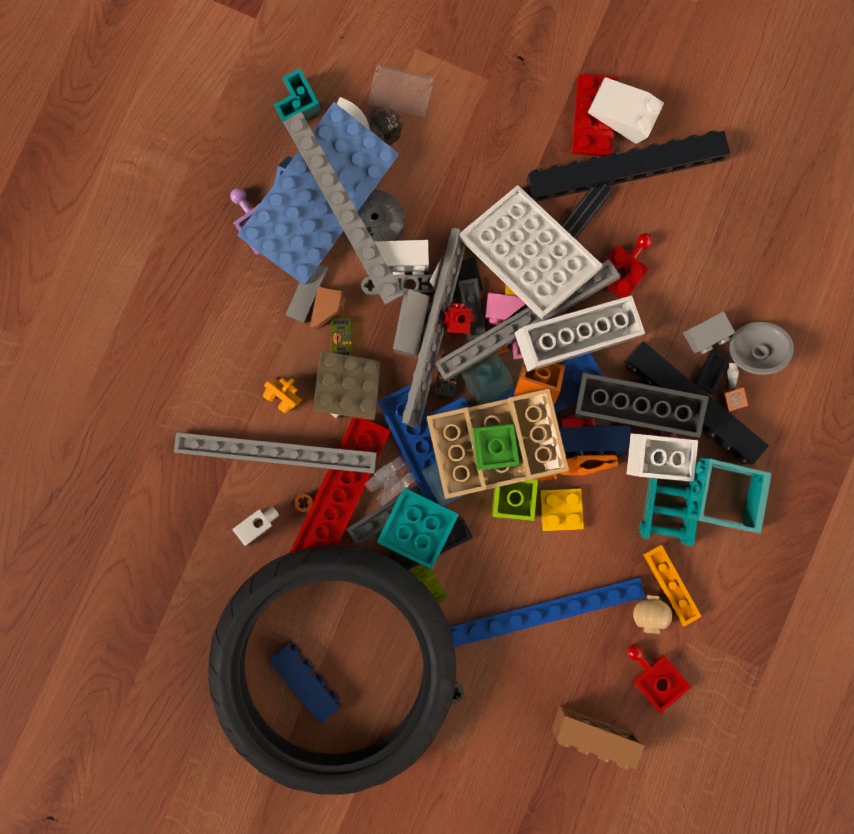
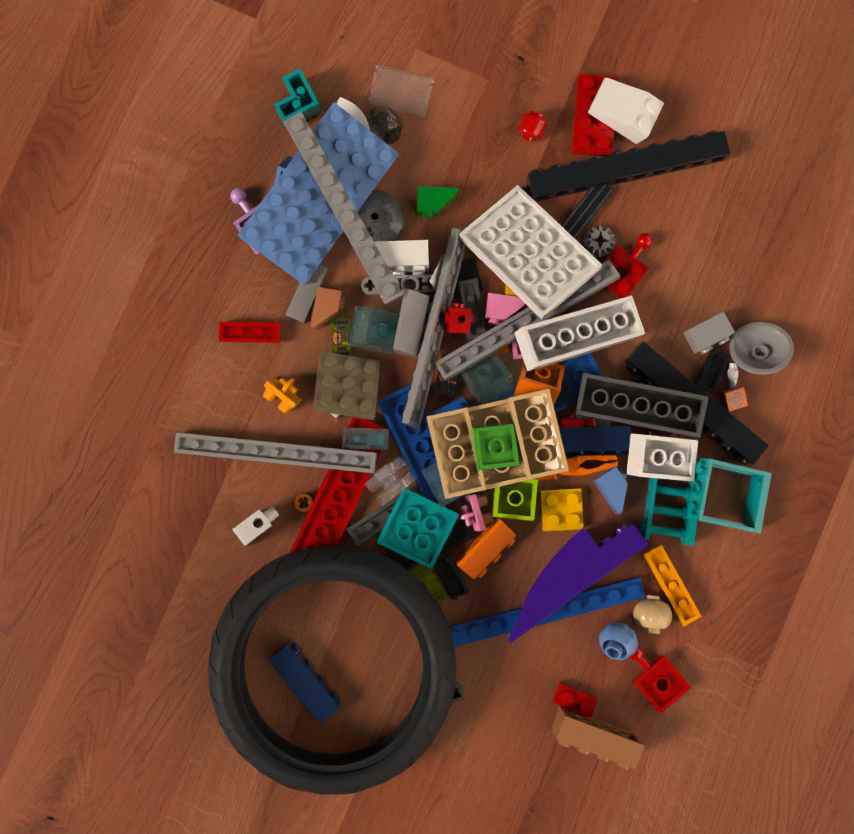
none -> red plate [219,321,281,344]
none -> clear light blue slope [342,428,389,450]
none -> clear light blue slope [348,306,400,355]
none -> green slope [417,187,458,219]
none -> black hinge [433,554,470,600]
none -> orange slope [456,517,516,579]
none -> bright pink hips [458,494,493,531]
none -> dark purple slope [508,524,648,643]
none -> red head [518,110,547,143]
none -> red plate [552,682,598,718]
none -> light grey gear [583,225,616,257]
none -> medium blue slope [593,467,628,514]
none -> medium blue plant [599,622,638,660]

